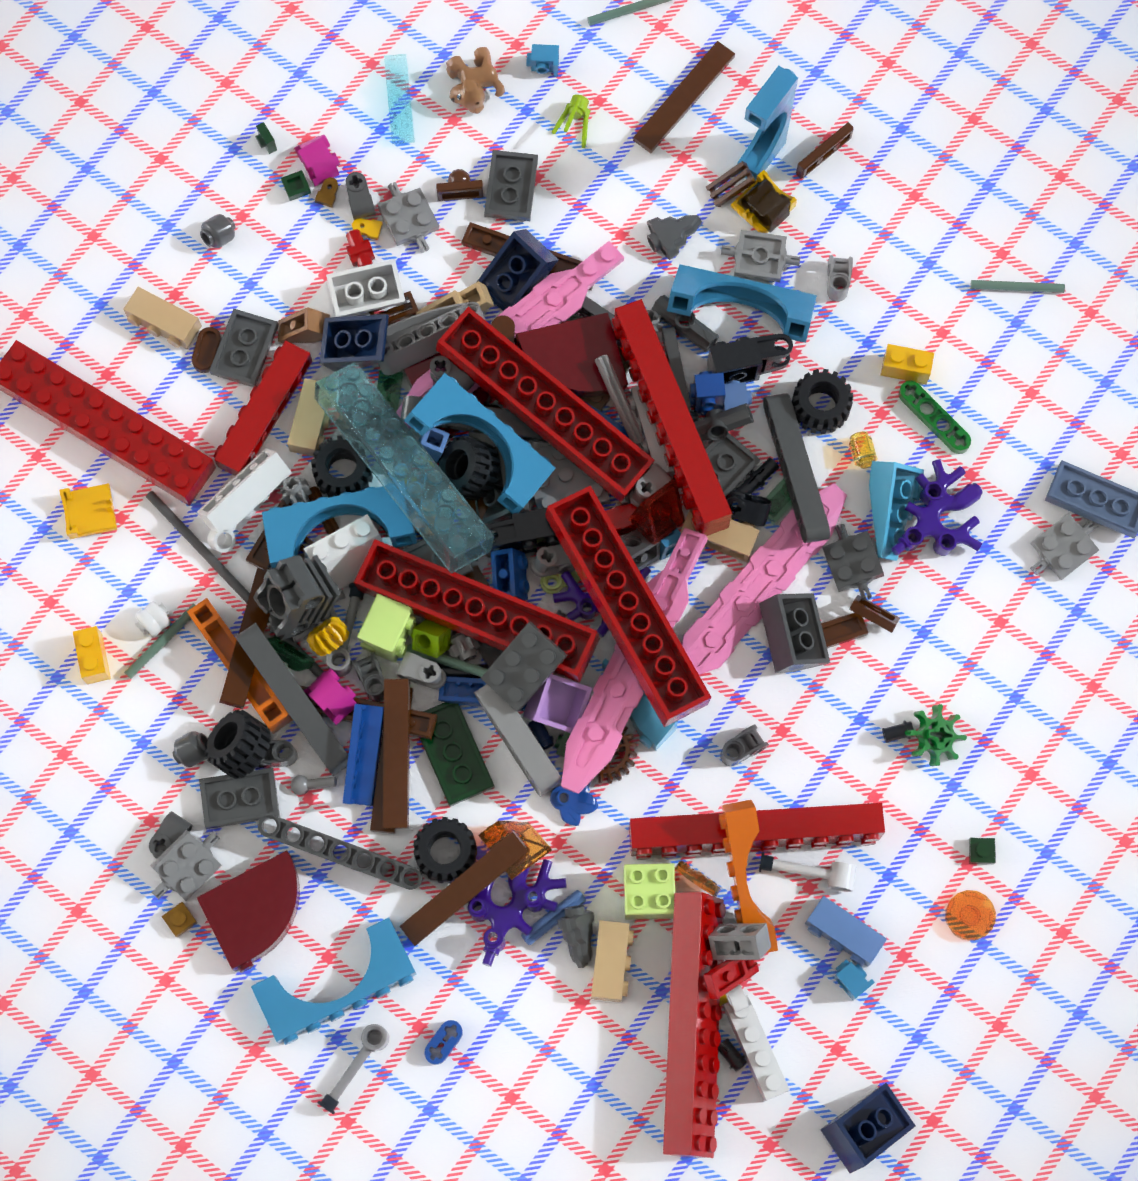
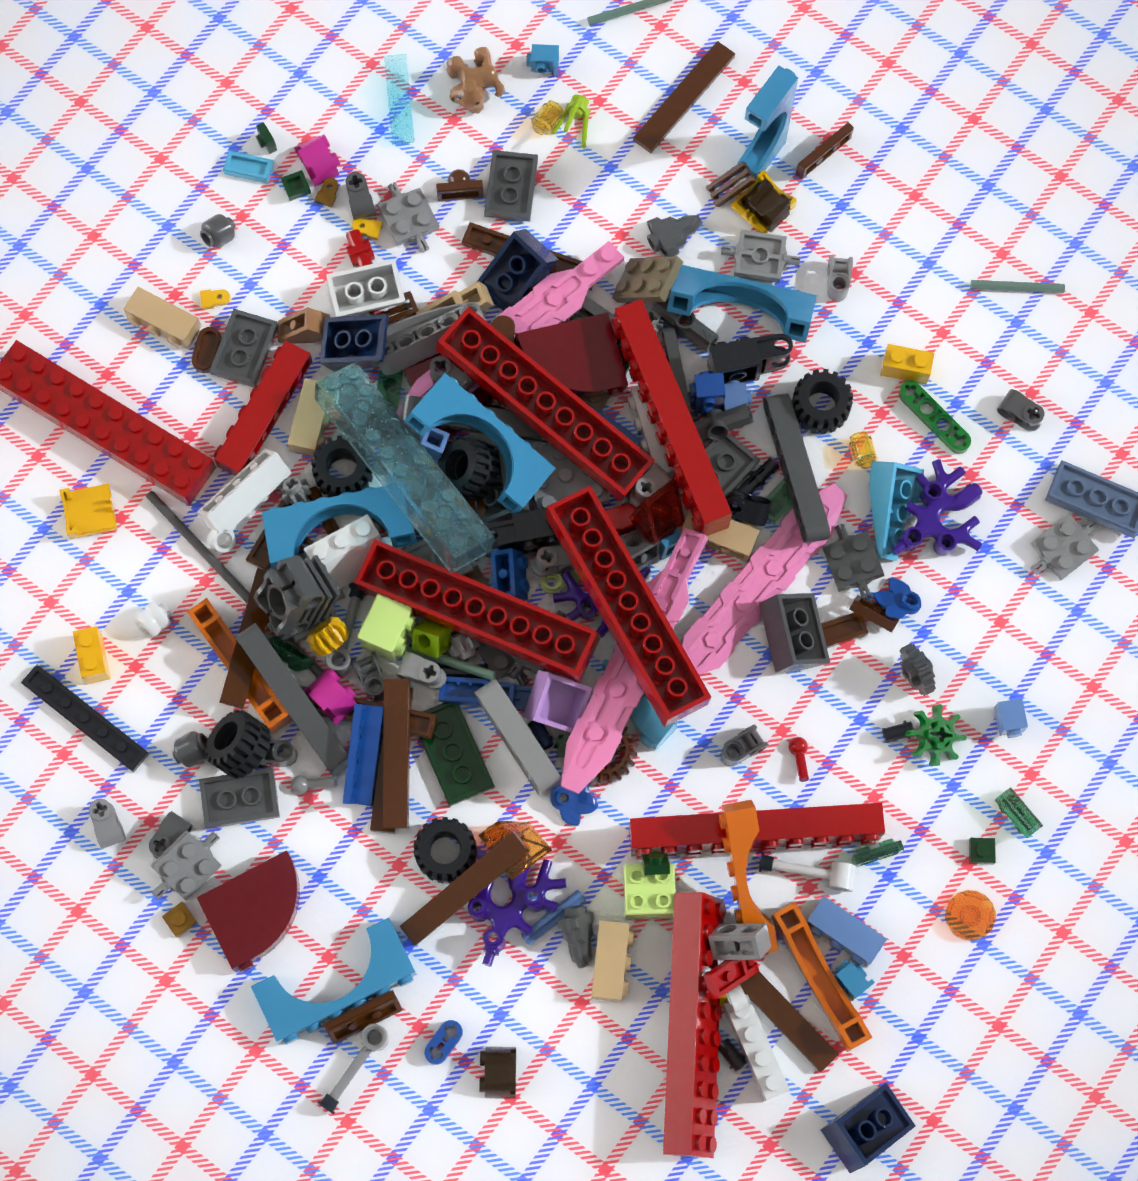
sand green bar [124,603,195,679] -> none
dark grey beam [258,814,423,890] -> none
dark grey plate [481,622,568,712] -> none
light grey axle [595,355,644,445] -> none
clear orange tile [675,860,721,897] -> none
none -> black tile [21,664,149,773]
none -> light grey piece [89,798,126,849]
none -> yellow piece [200,289,231,310]
none -> medium azure tile [223,150,274,184]
none -> reddish brown tile [323,990,403,1044]
none -> dark brown cylinder [479,1046,516,1099]
none -> clear yellow brick [531,100,563,135]
none -> dark tan plate [612,256,684,303]
none -> dark green plate [642,852,670,875]
none -> reddish brown tile [724,960,839,1073]
none -> orange arch [771,902,873,1052]
none -> red bar [788,737,809,782]
none -> clear green plate [851,838,904,867]
none -> blue plate [873,577,922,619]
none -> dark grey gear [899,643,936,696]
none -> medium blue brick [994,698,1028,738]
none -> clear green plate [994,787,1044,839]
none -> dark grey piece [997,389,1045,431]

